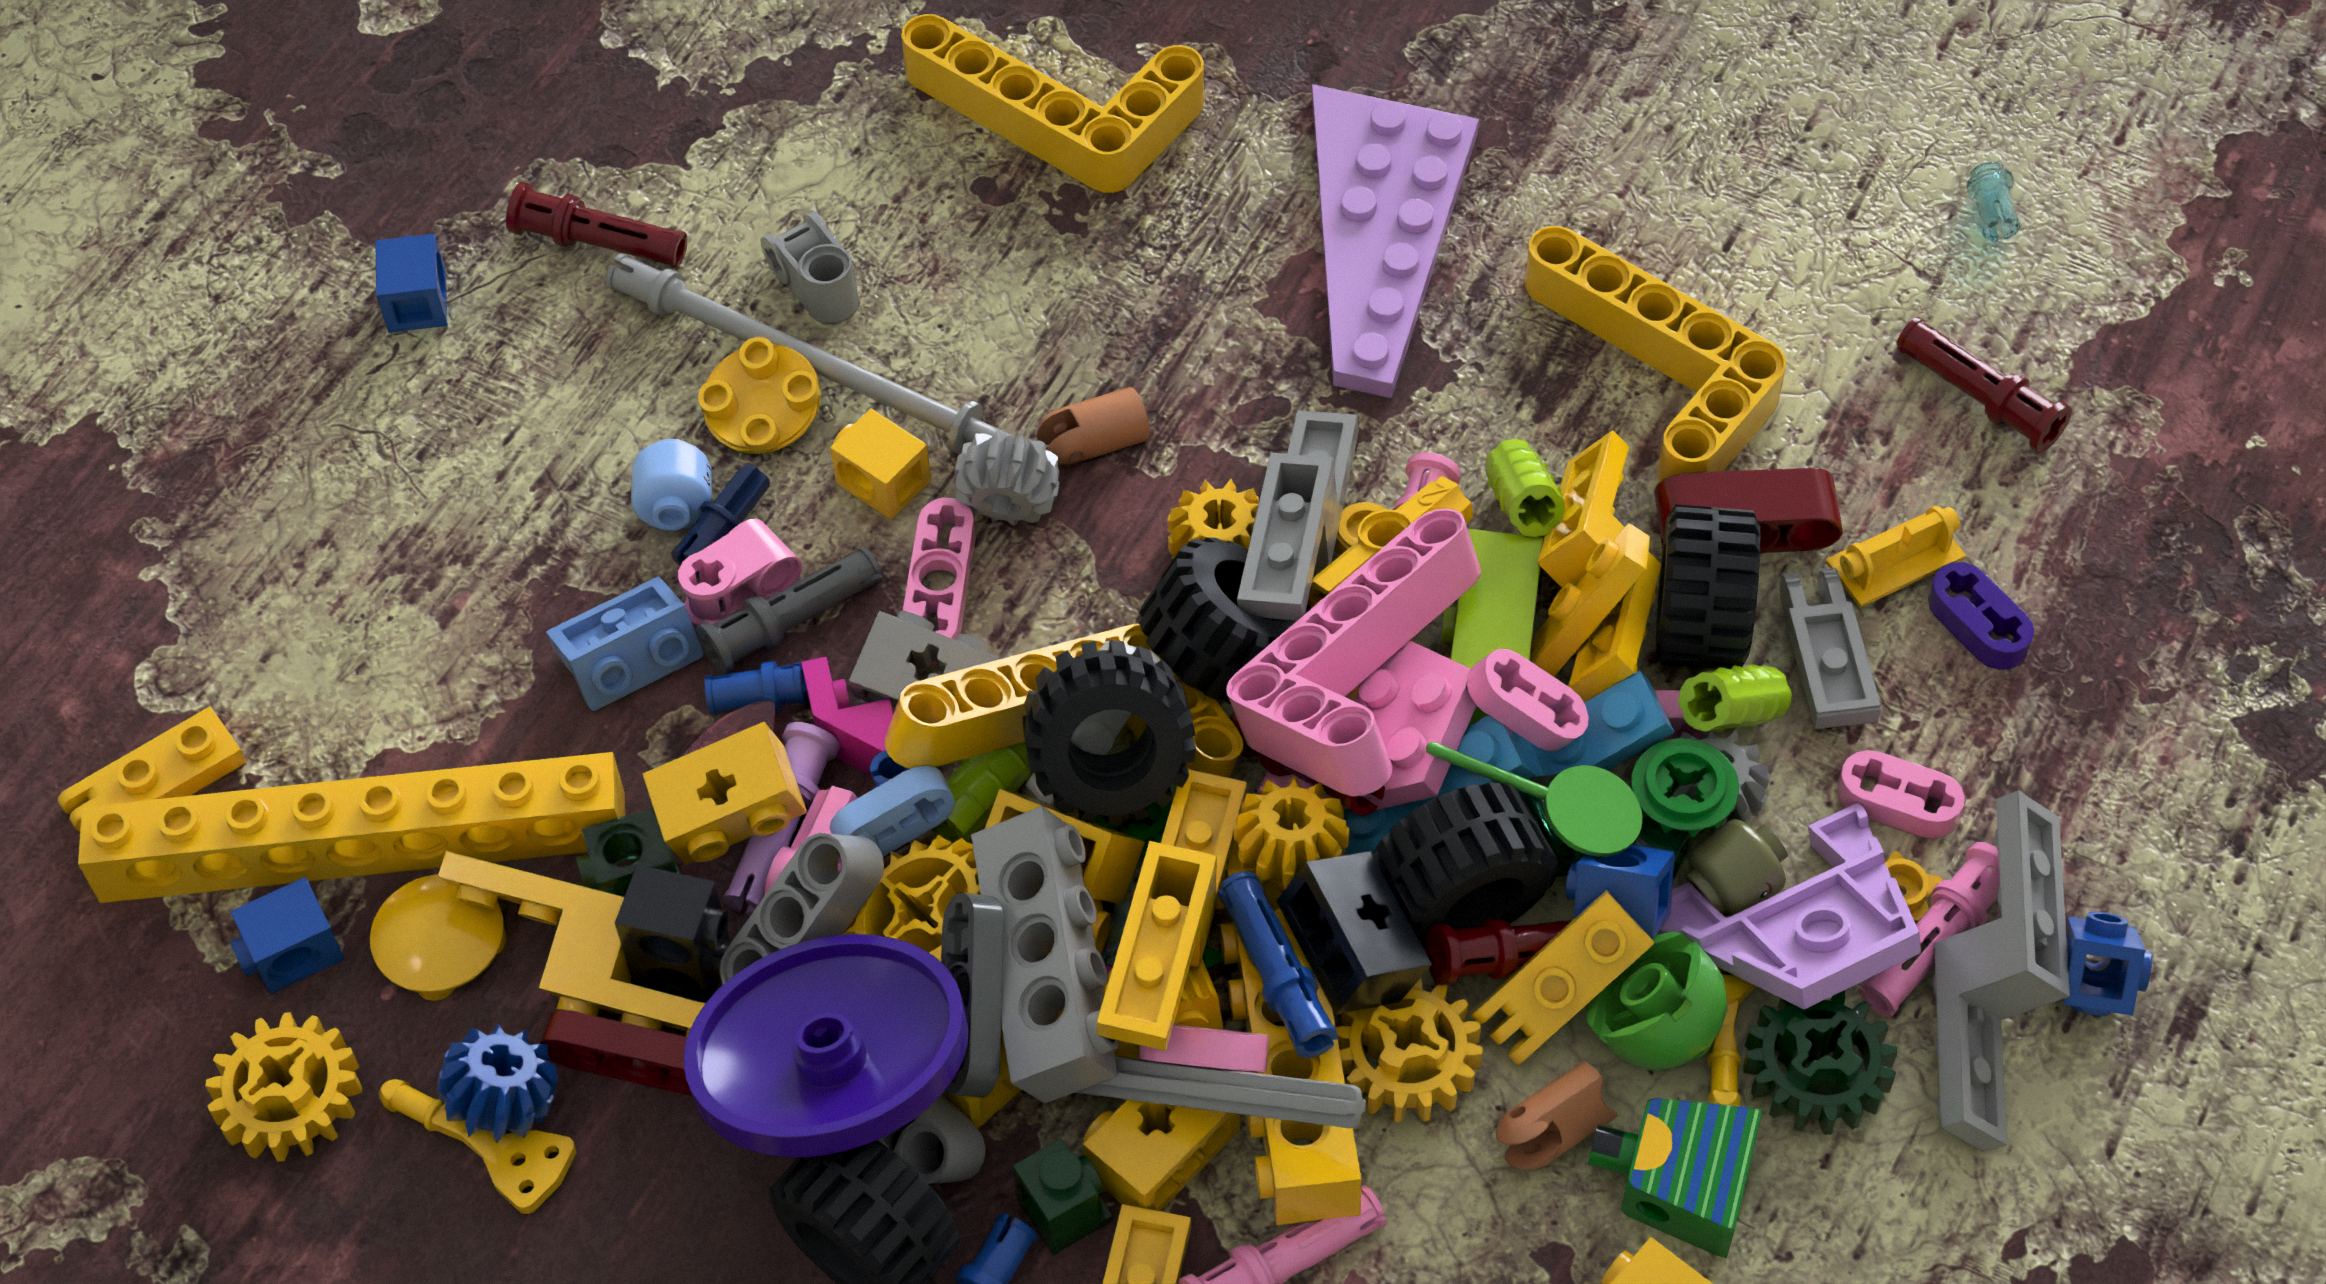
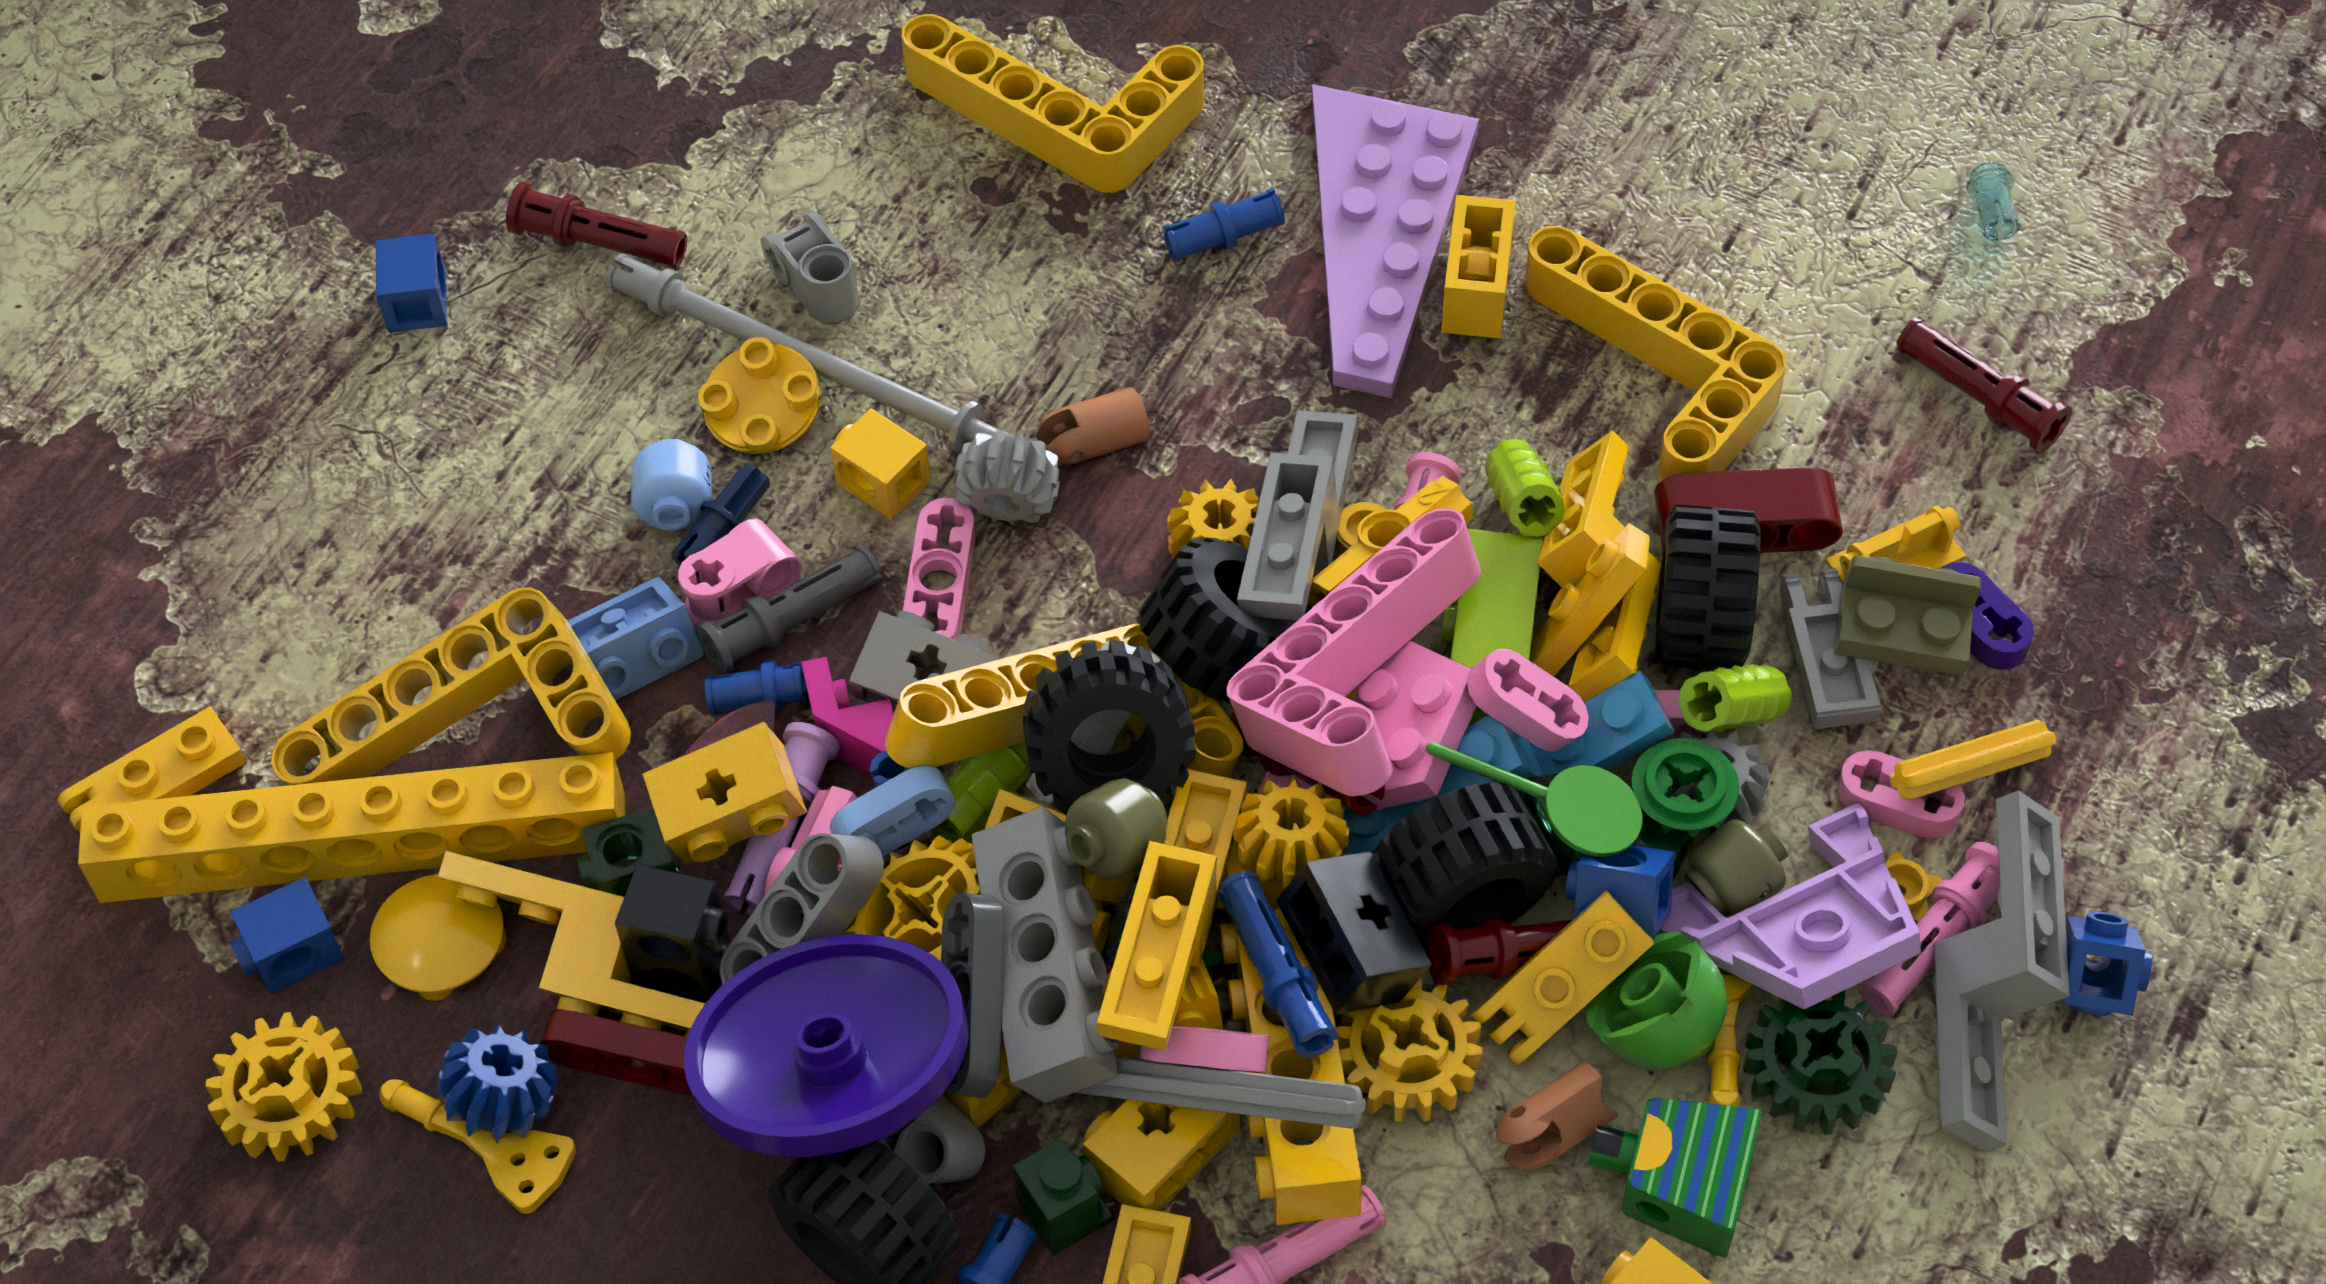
none -> yellow beam [271,587,631,785]
none -> olive head [1065,778,1167,879]
none -> blue pin [1162,188,1285,262]
none -> yellow brick [1441,195,1516,339]
none -> olive bracket [1835,556,1981,676]
none -> yellow axle [1889,720,2056,800]

